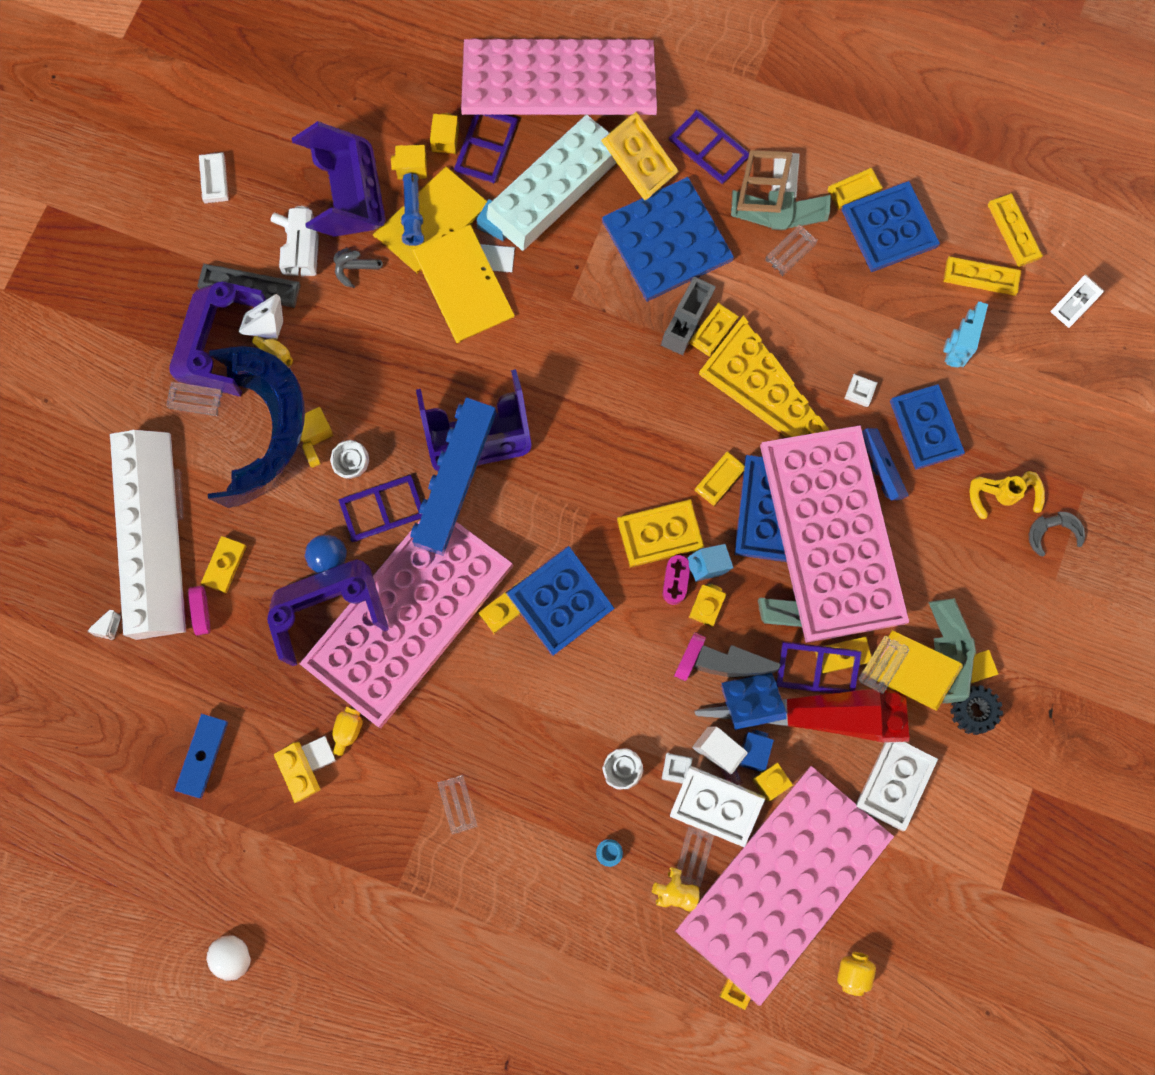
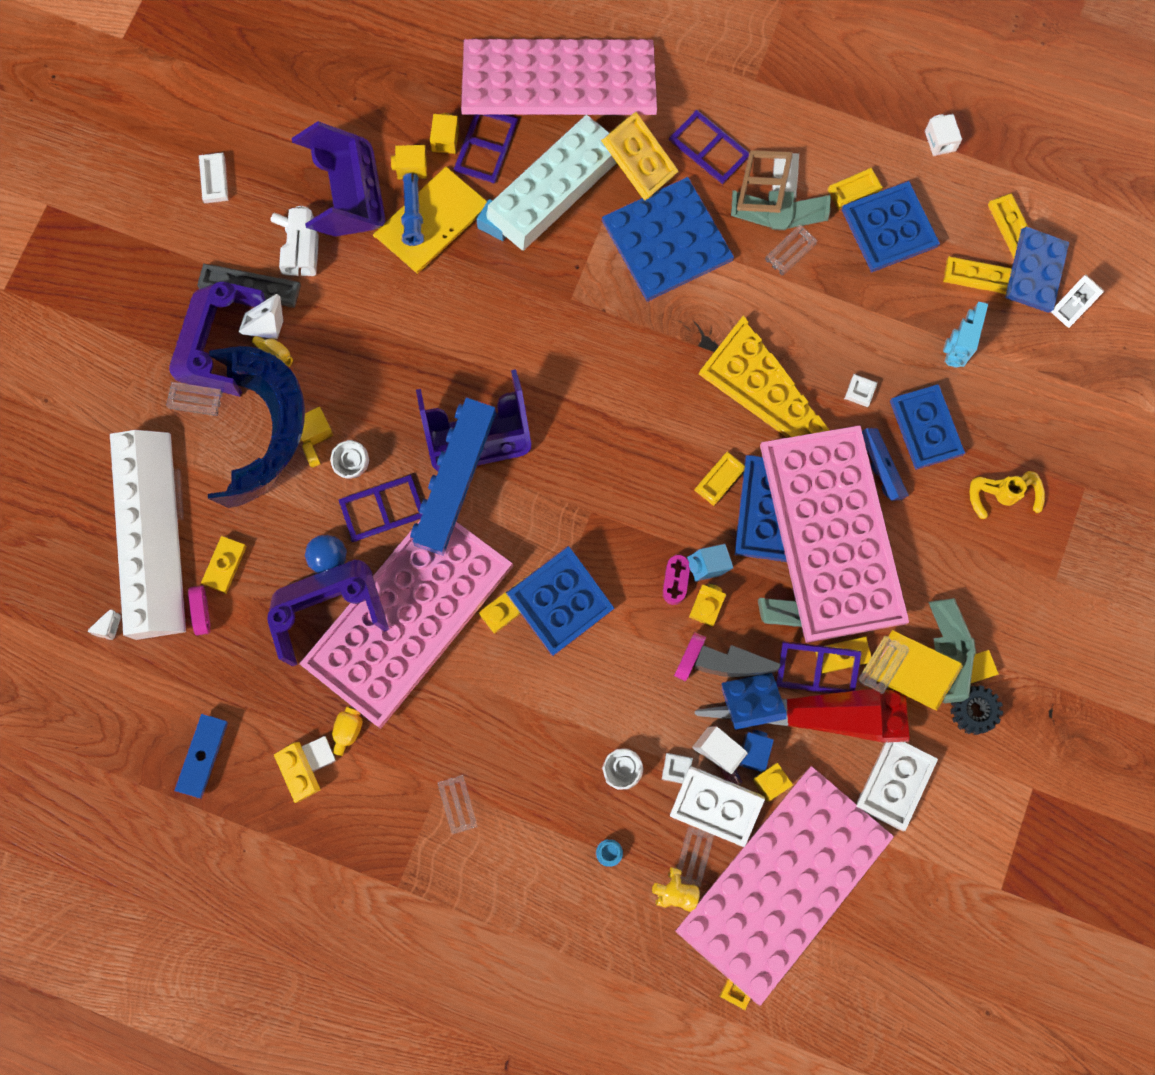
white hair [207,935,251,981] -> none
dark grey piece [333,248,383,288] -> none
yellow container [412,225,515,343] -> none
white sticker [480,244,515,272] -> none
yellow tile [617,499,705,568] -> none
dark grey slope [661,277,716,355] -> none
yellow plate [689,303,739,357] -> none
yellow head [837,952,876,996] -> none
dark grey piece [1029,512,1085,557] -> none
none -> white brick [925,114,962,156]
none -> blue plate [1005,227,1069,313]

